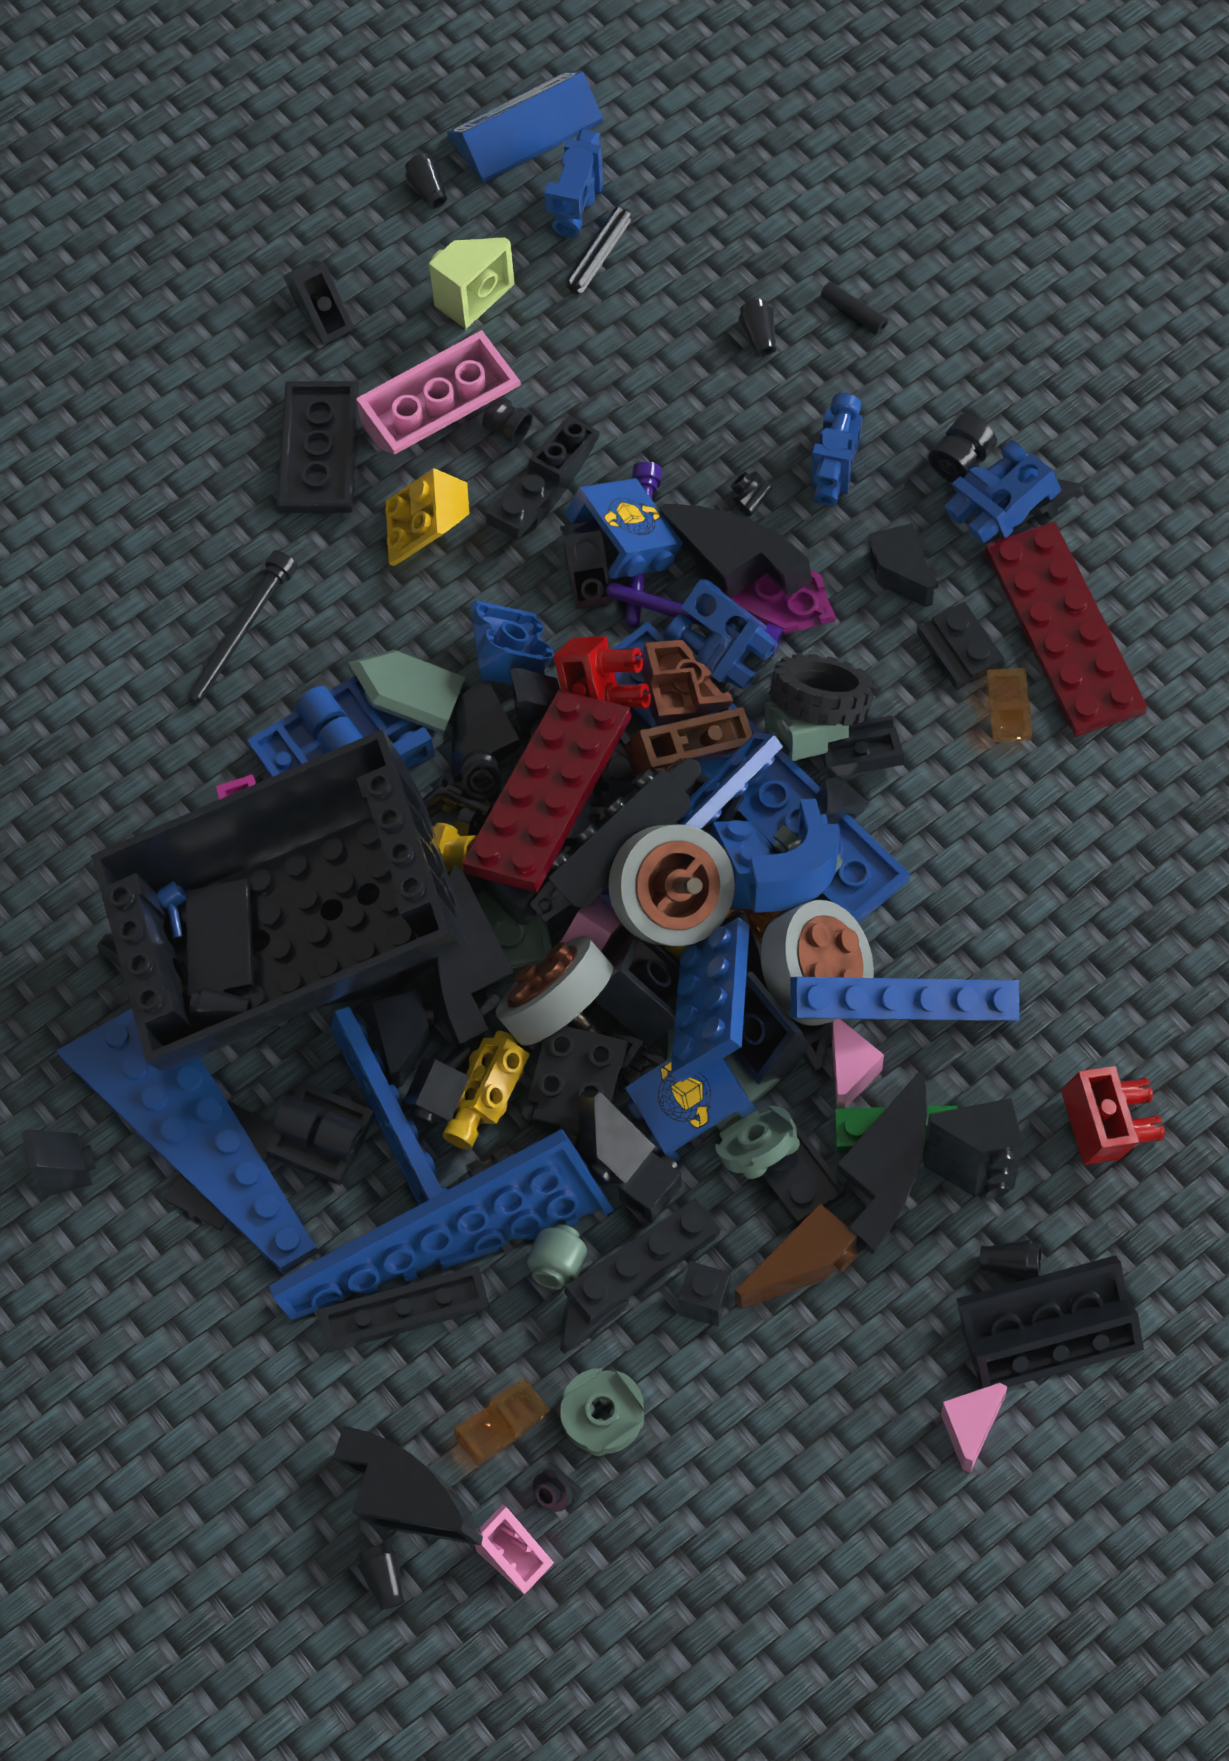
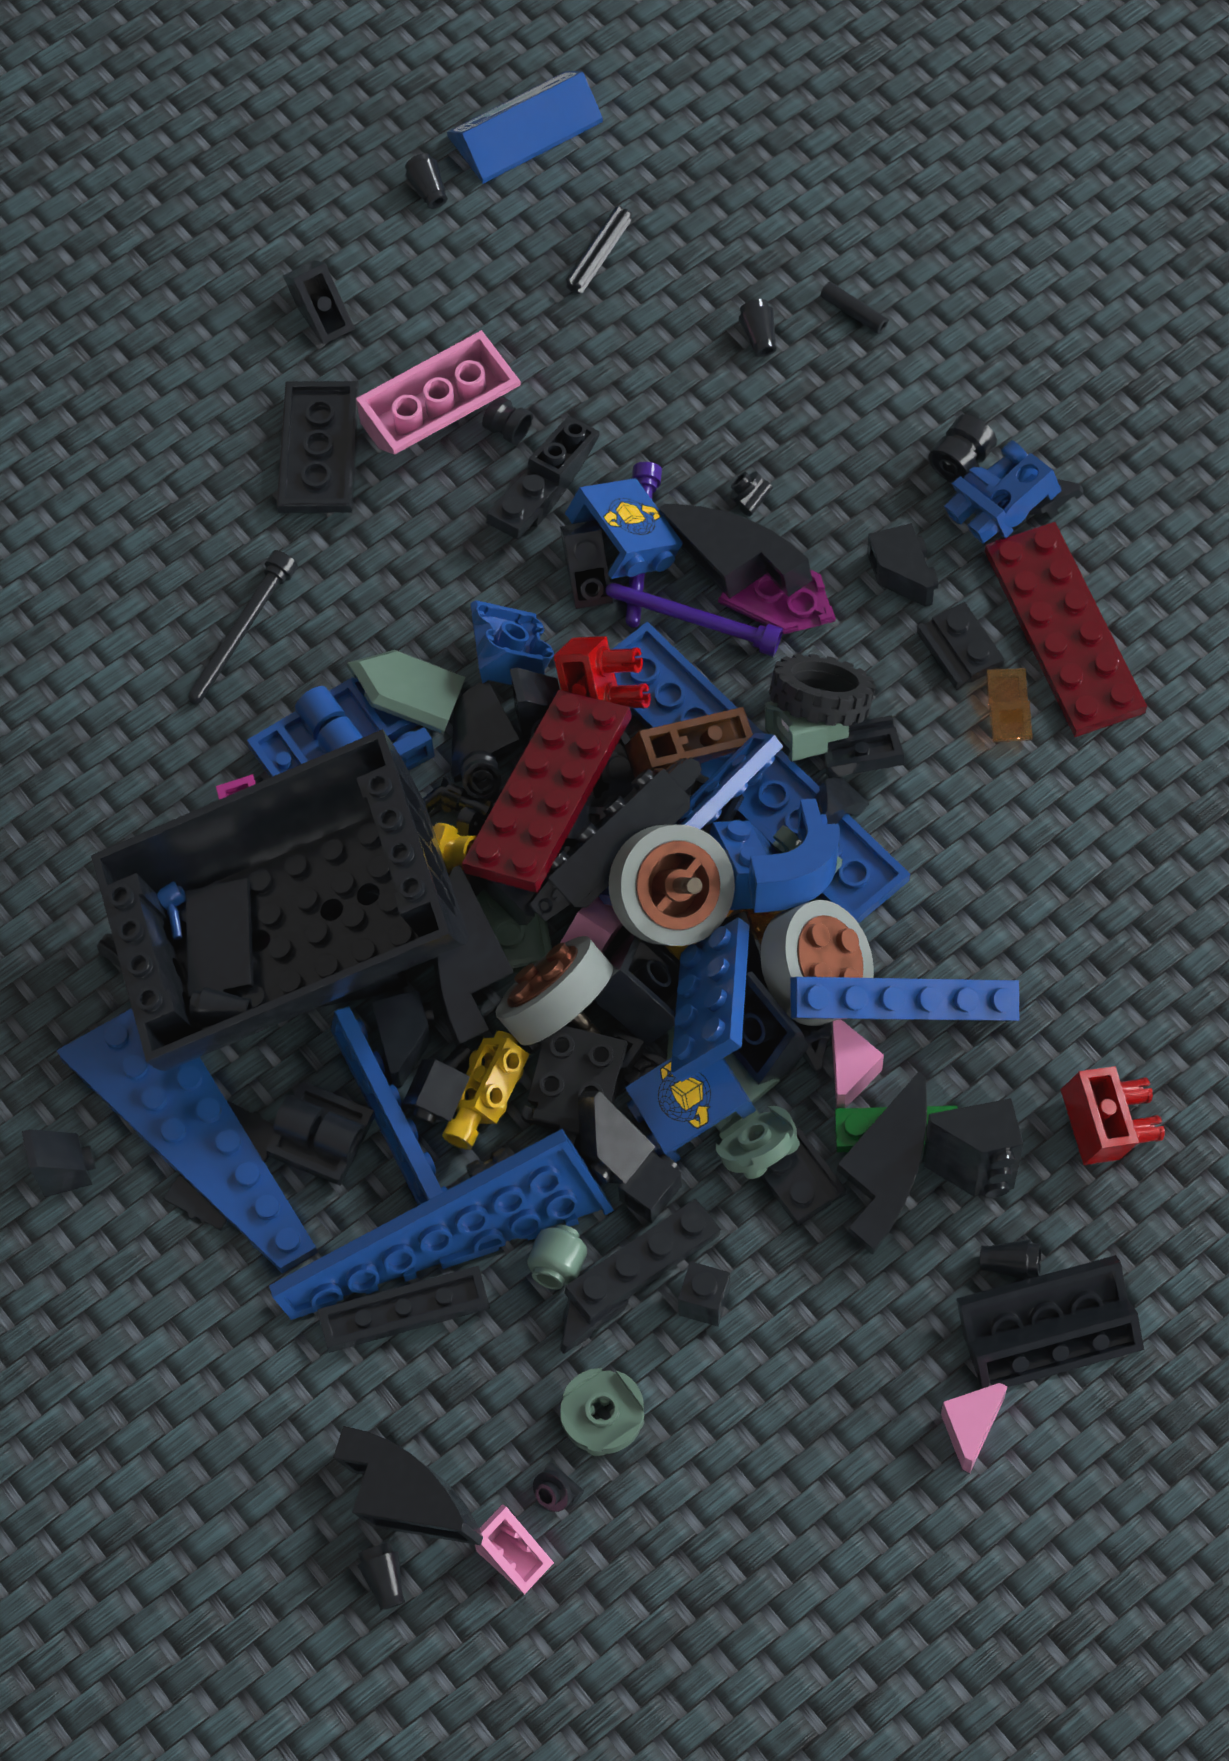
yellow slope [385,468,469,566] -> none
yellowish green slope [429,237,515,329] -> none
clear orange slope [453,1378,550,1467] -> none
blue hips [544,129,603,238] -> none
copper slope [640,640,733,724] -> none
blue hips [663,579,778,689] -> none
reddish brown slope [735,1204,857,1309] -> none
blue hips [811,393,862,506] -> none

